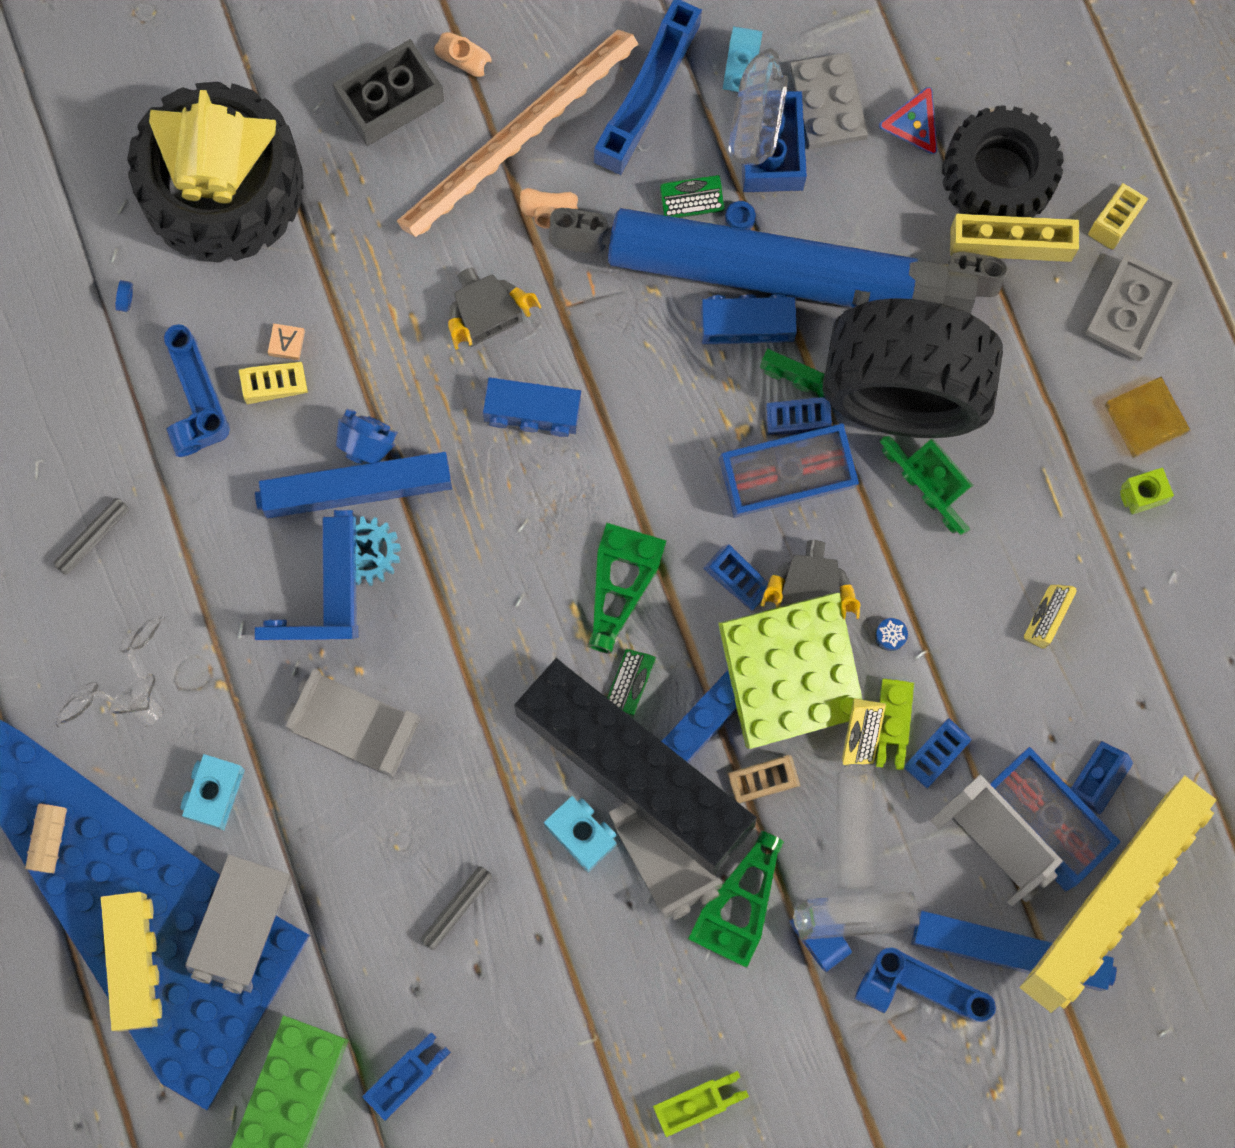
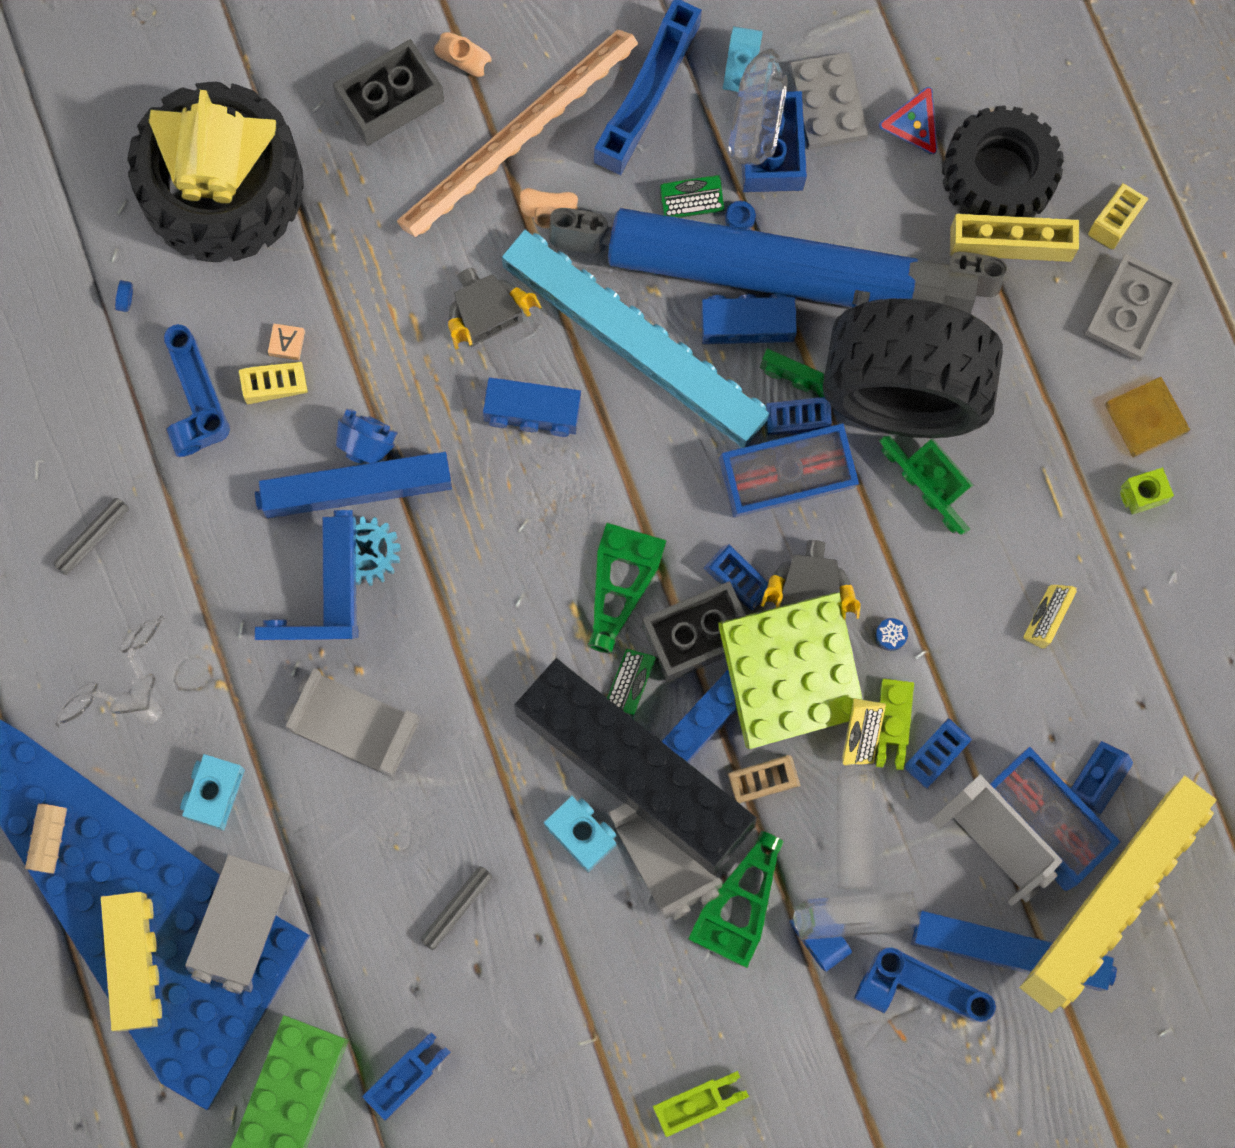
none -> medium azure brick [502,230,769,448]
none -> dark grey brick [641,581,746,683]

